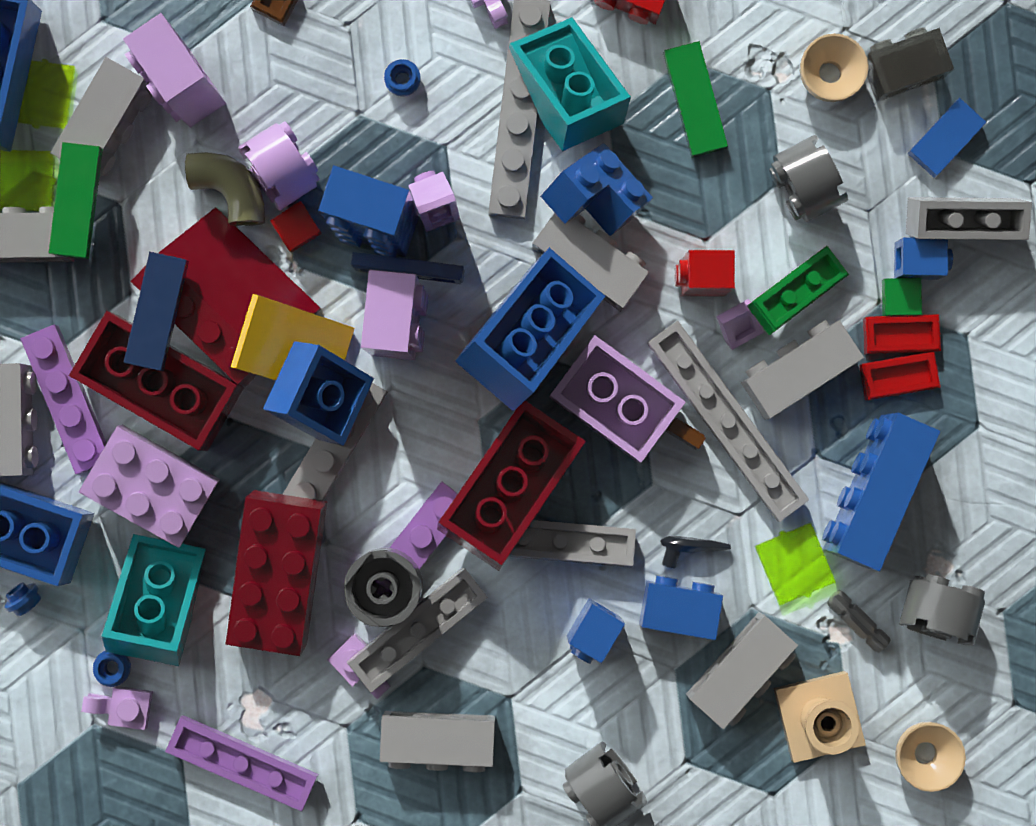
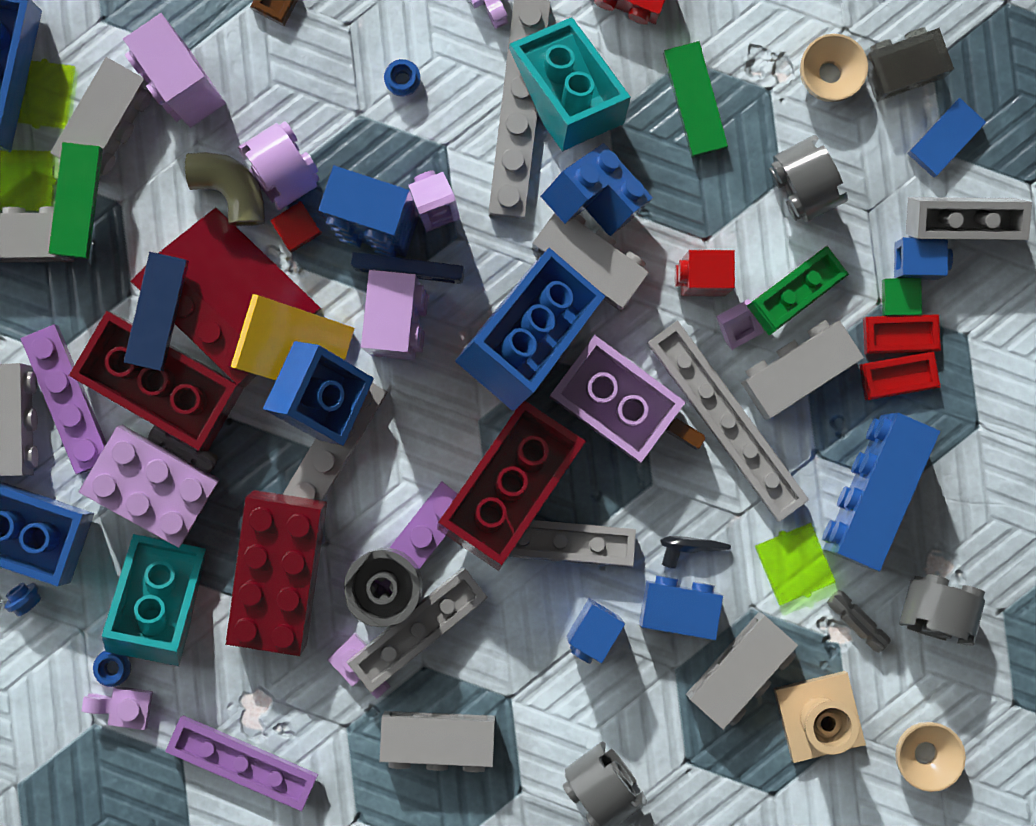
none -> dark grey axle [148,425,218,473]

